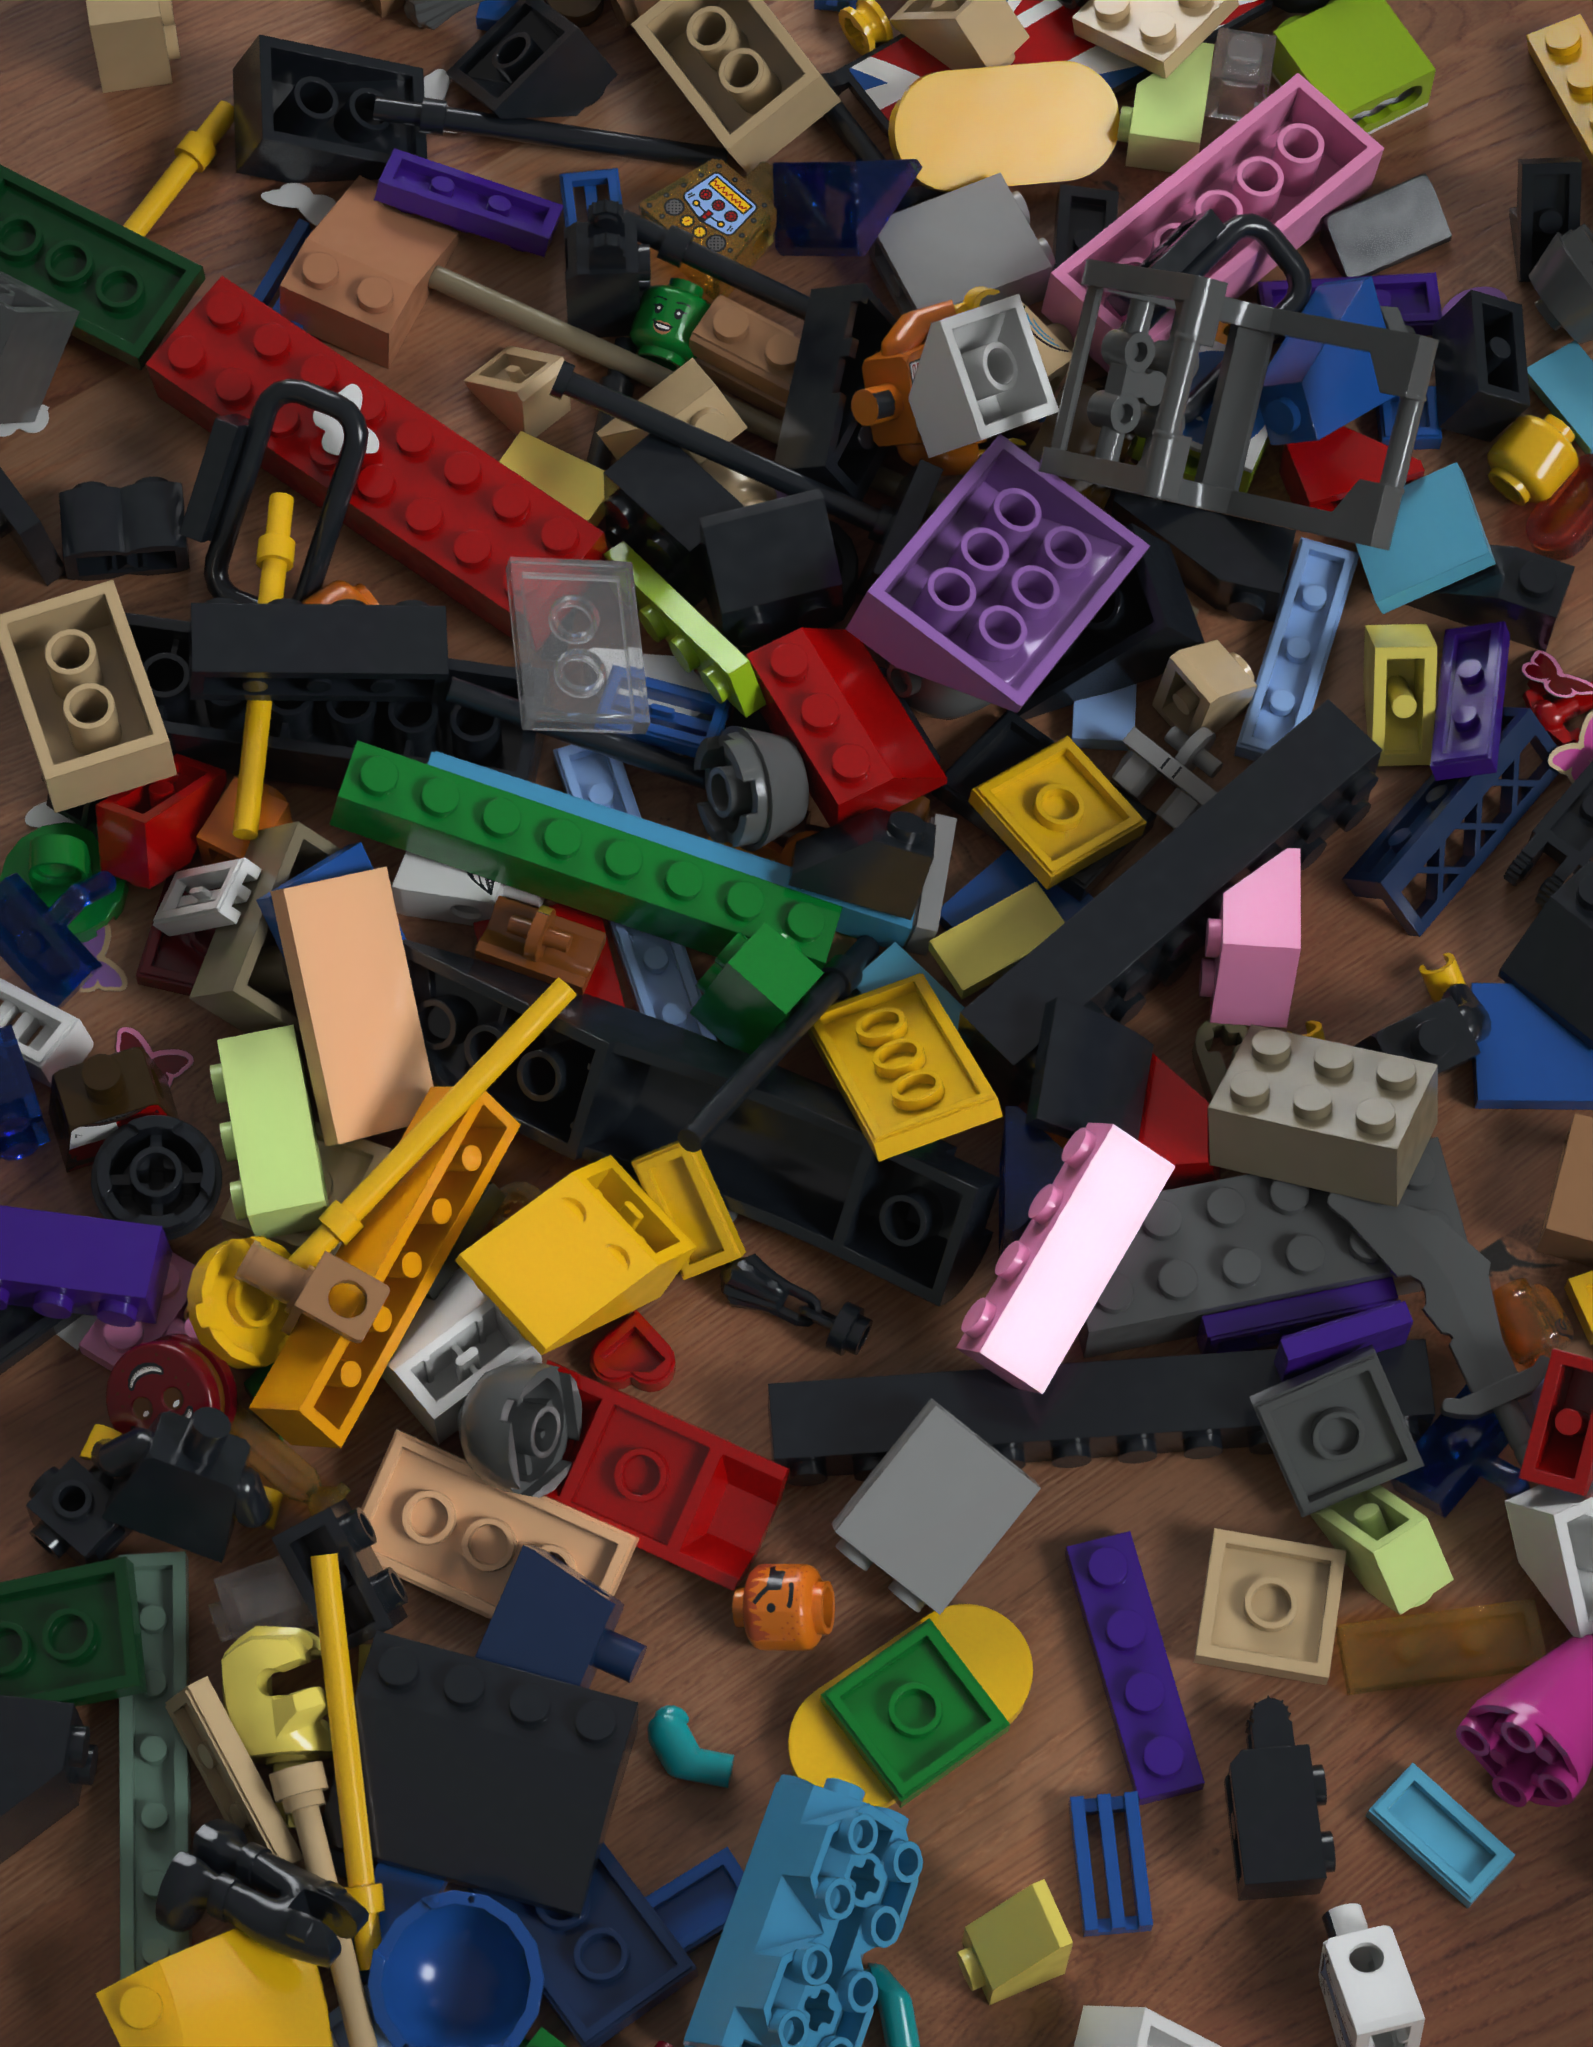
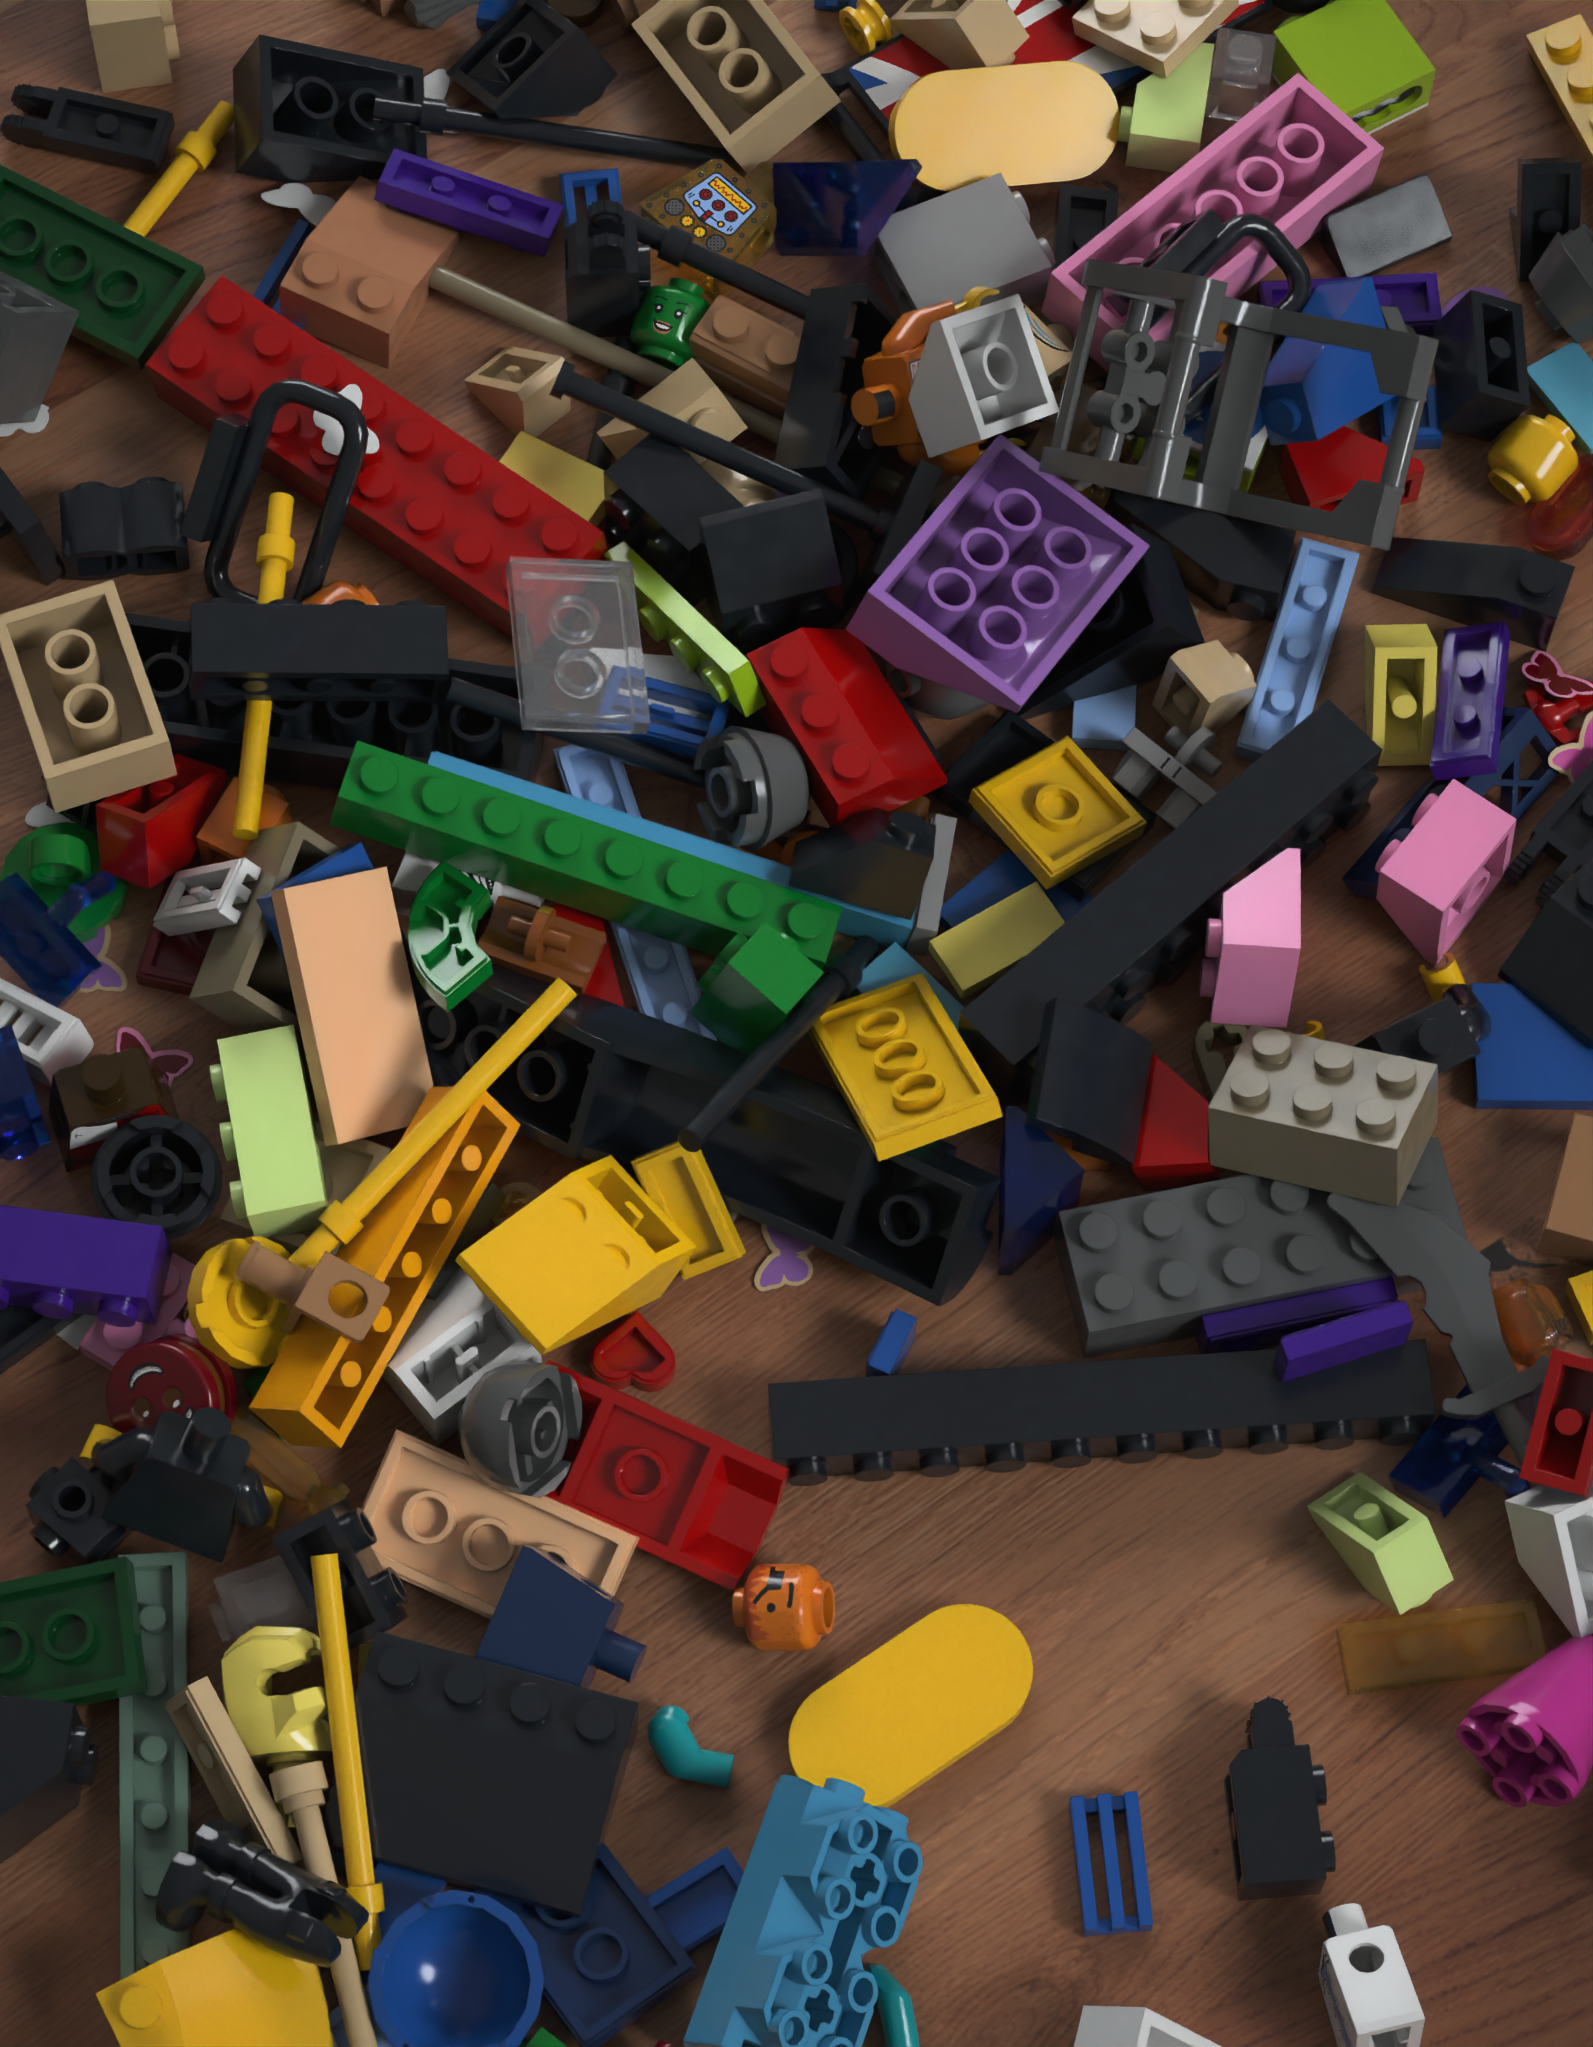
black piece [719,1254,873,1356] -> none
green tile [820,1618,1010,1808] -> none
light grey brick [832,1398,1041,1615] -> none
brick [956,1122,1176,1394] -> none
light yellow slope [956,1879,1073,2005] -> none
dark purple plate [1065,1531,1205,1806] -> none
tan plate [1193,1528,1346,1685] -> none
dark grey tile [1249,1344,1424,1518] -> none
medium azure tile [1355,462,1496,614] -> none
medium azure tile [1366,1763,1515,1908] -> none
none -> black hinge [0,83,175,174]
none -> green tile [408,860,493,1012]
none -> medium lavender sticker [754,1223,815,1292]
none -> blue tile [865,1309,917,1377]
none -> bright pink slope [1375,779,1517,966]

